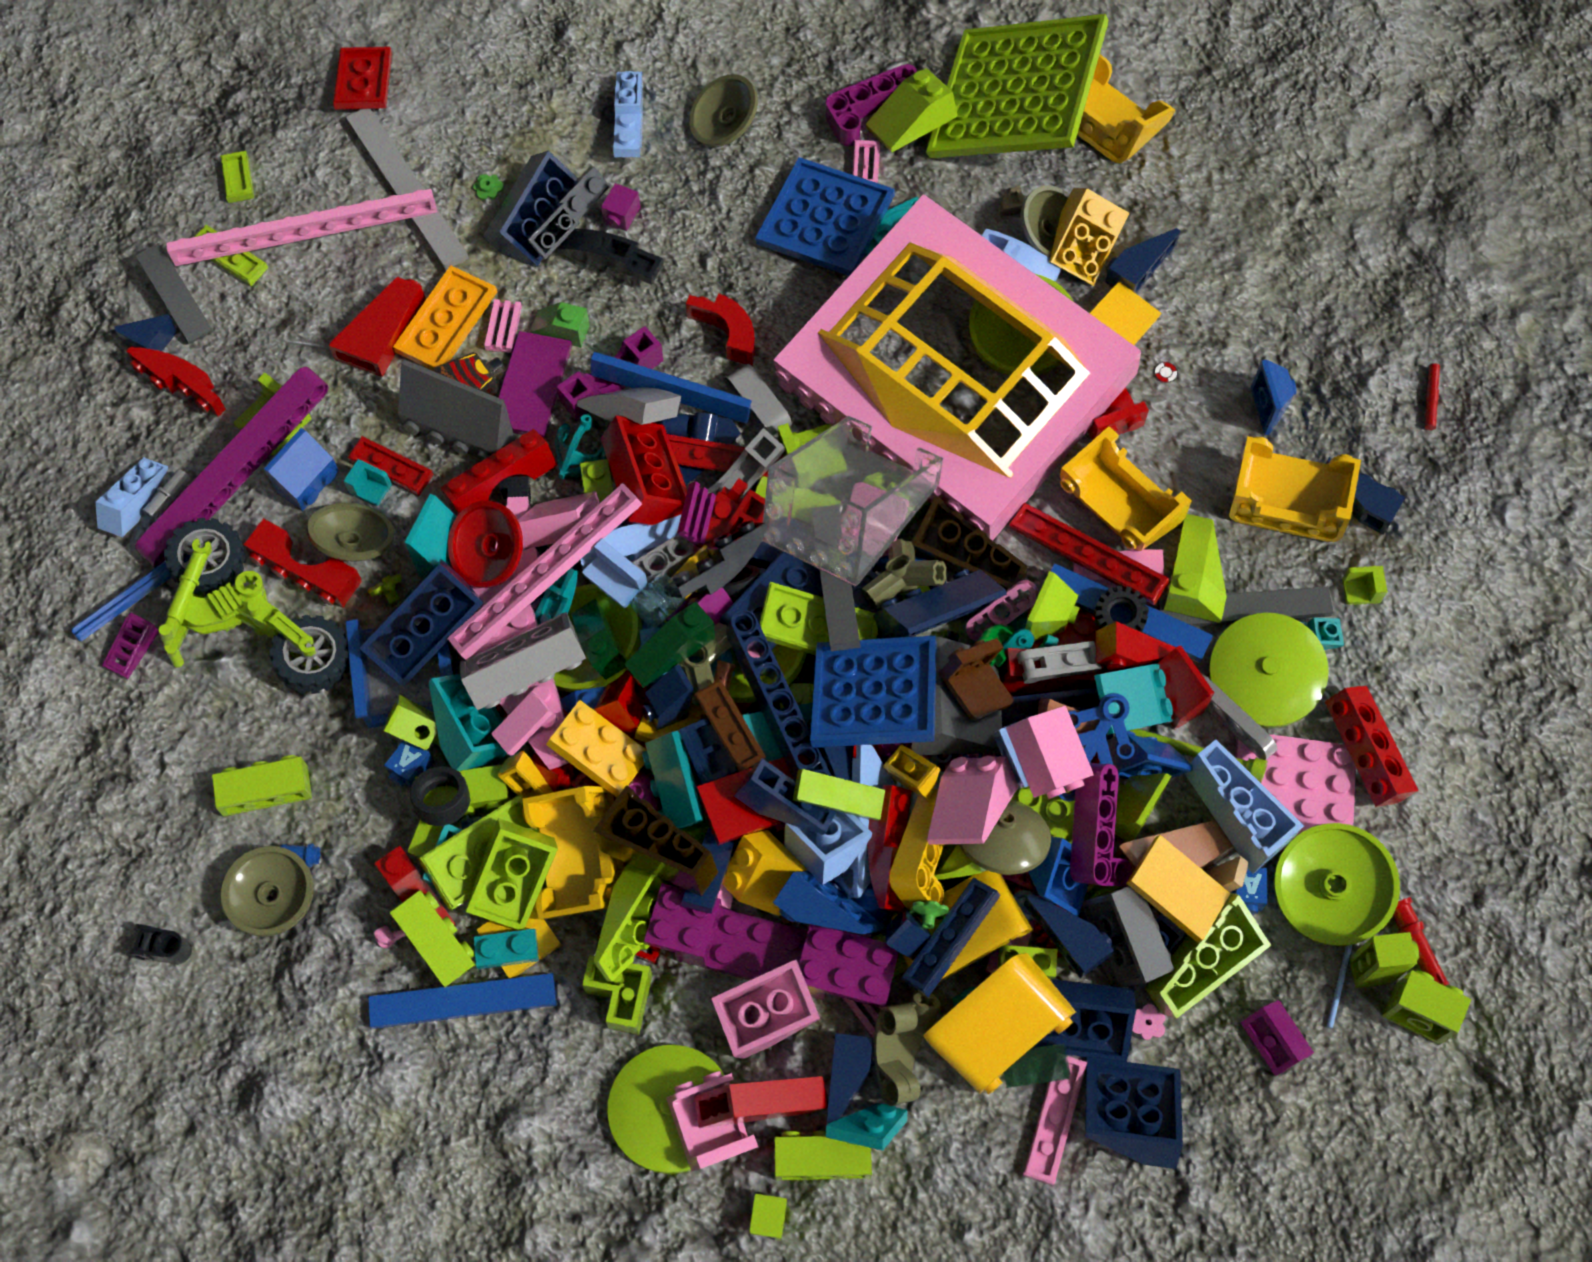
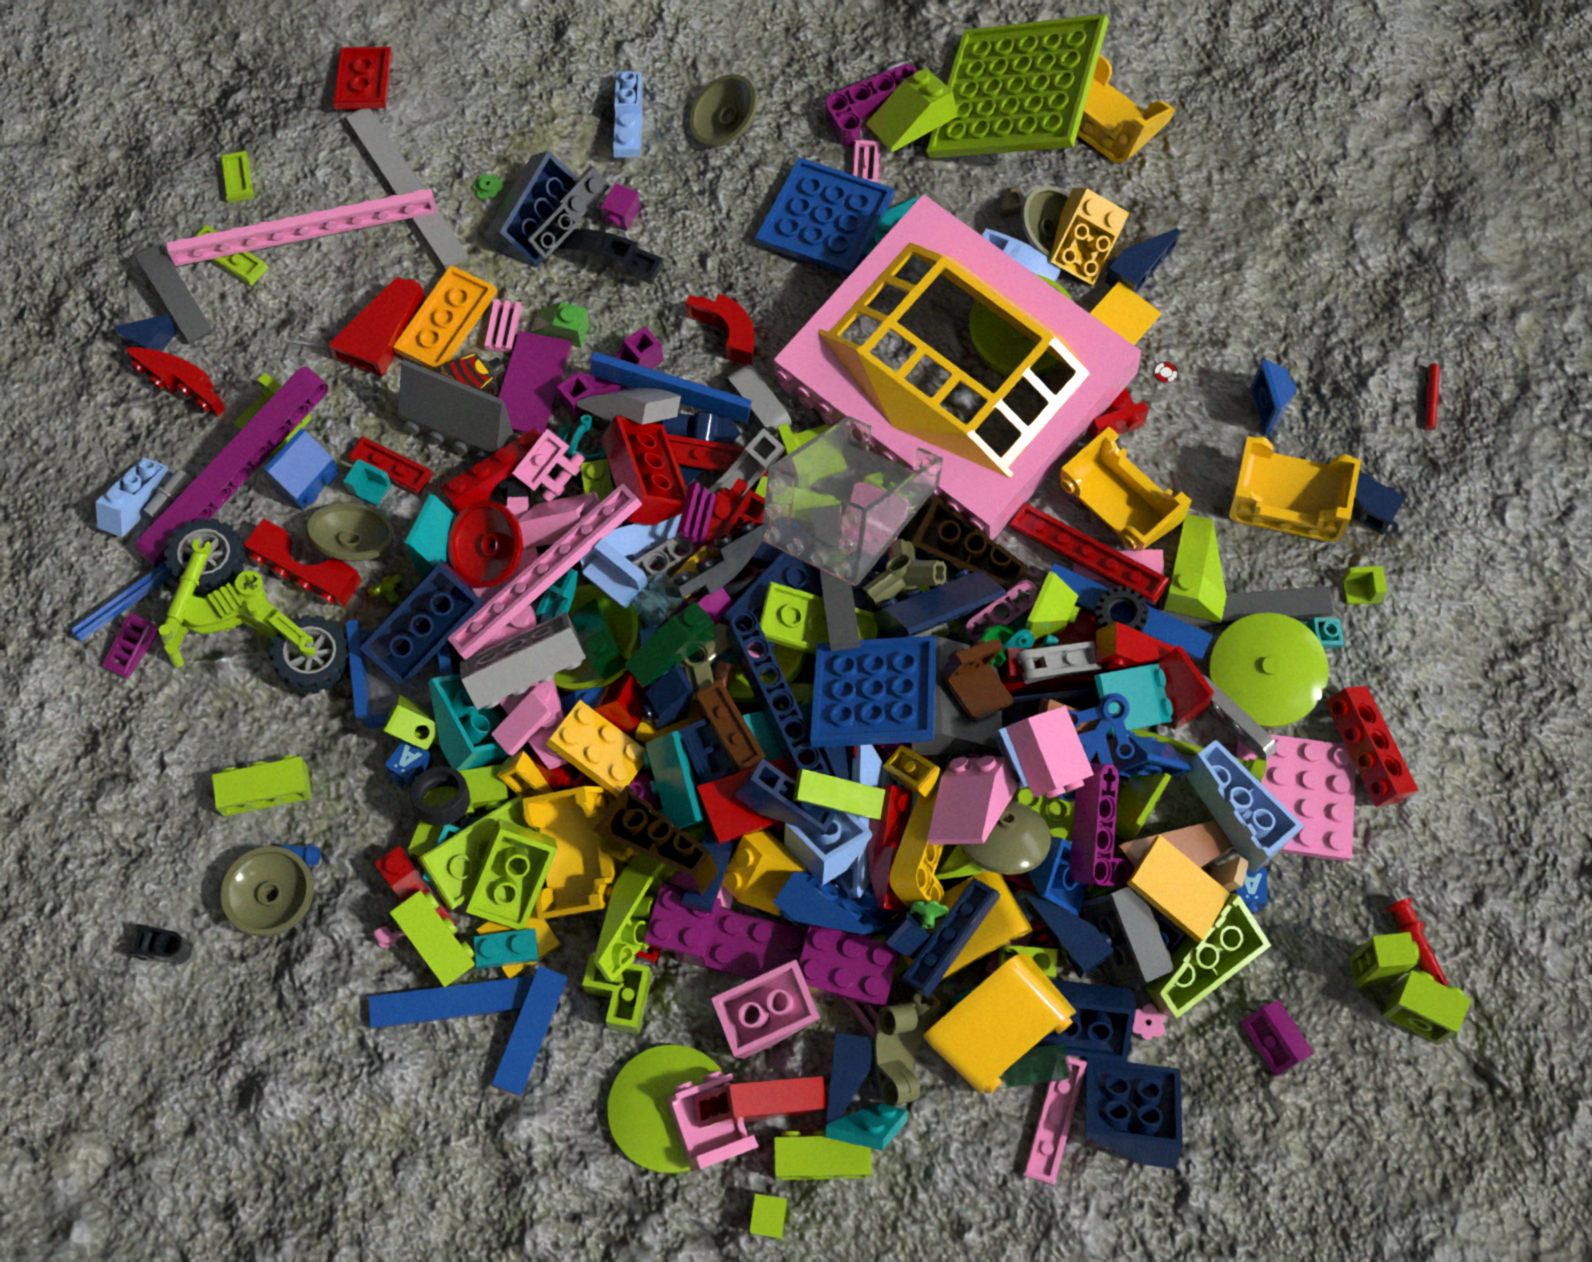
lime dish [1274,823,1400,946] -> none
light blue axle [1326,945,1352,1029] -> none
none -> blue tile [492,966,569,1096]
none -> bright pink plate [512,429,585,501]

